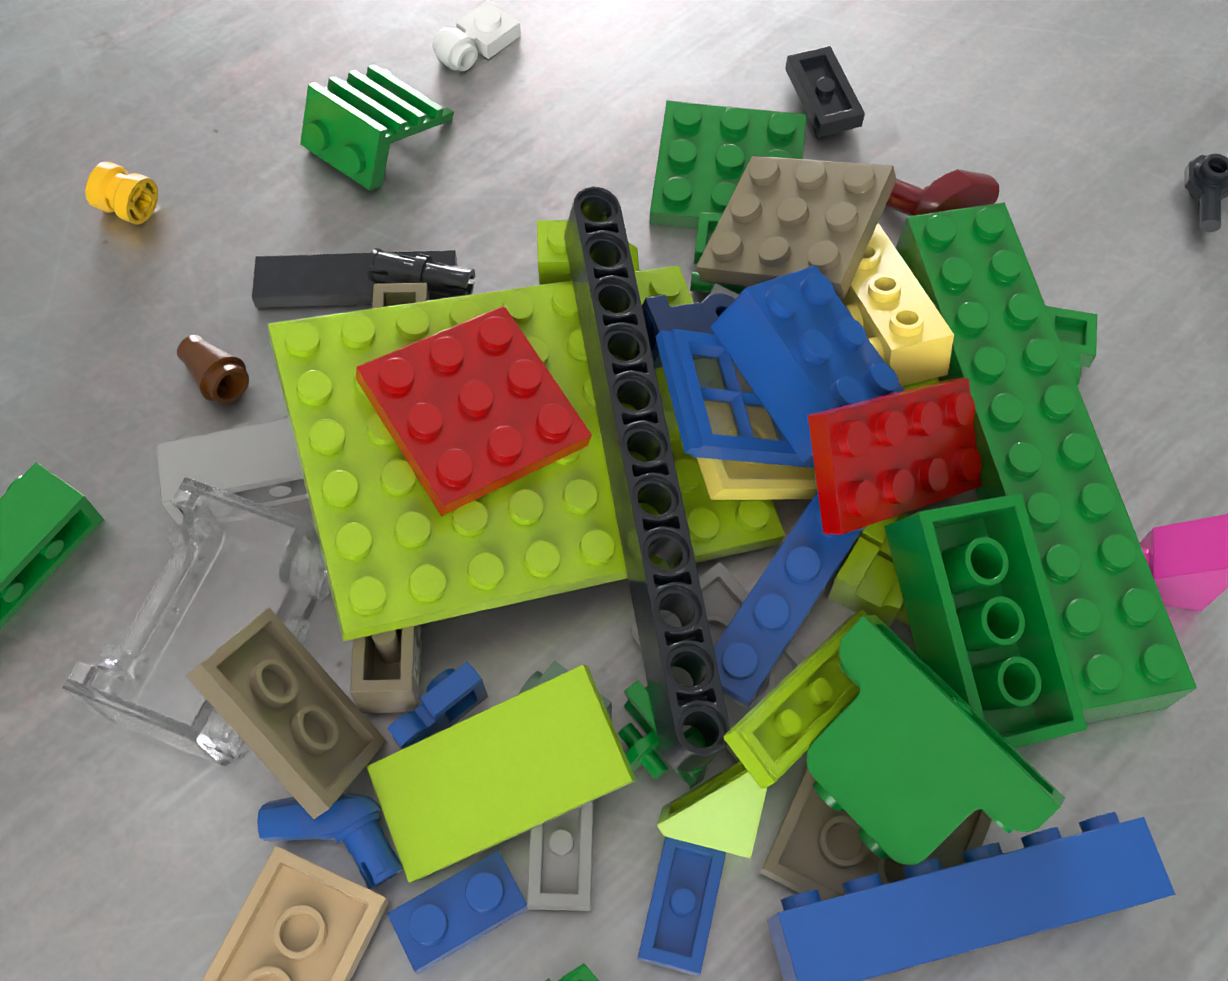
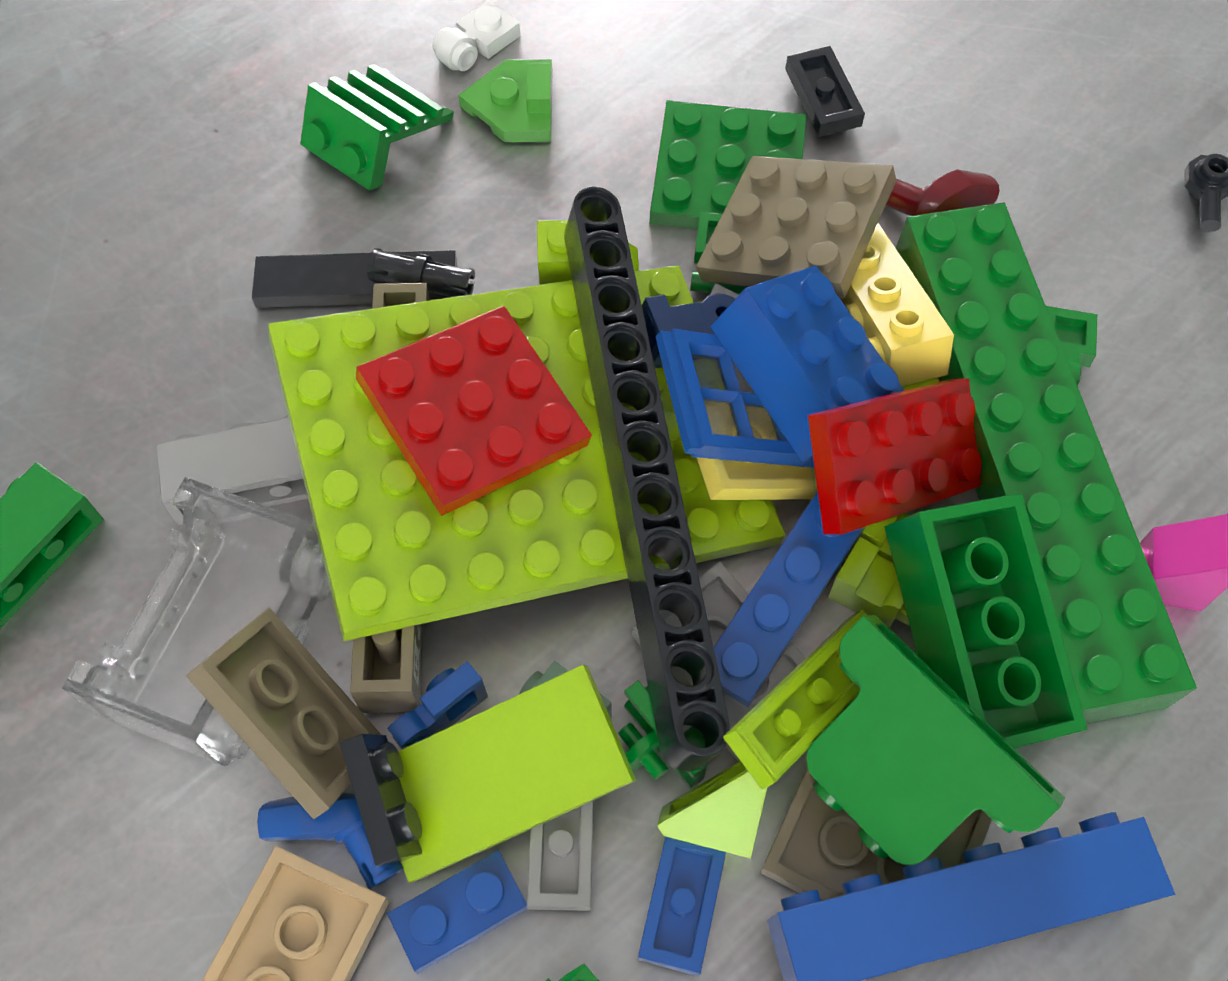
yellow wheel [85,161,158,225] -> none
reddish brown cone [177,335,249,404] -> none
none -> black plate [339,734,423,867]
none -> bright green plate [458,59,553,142]

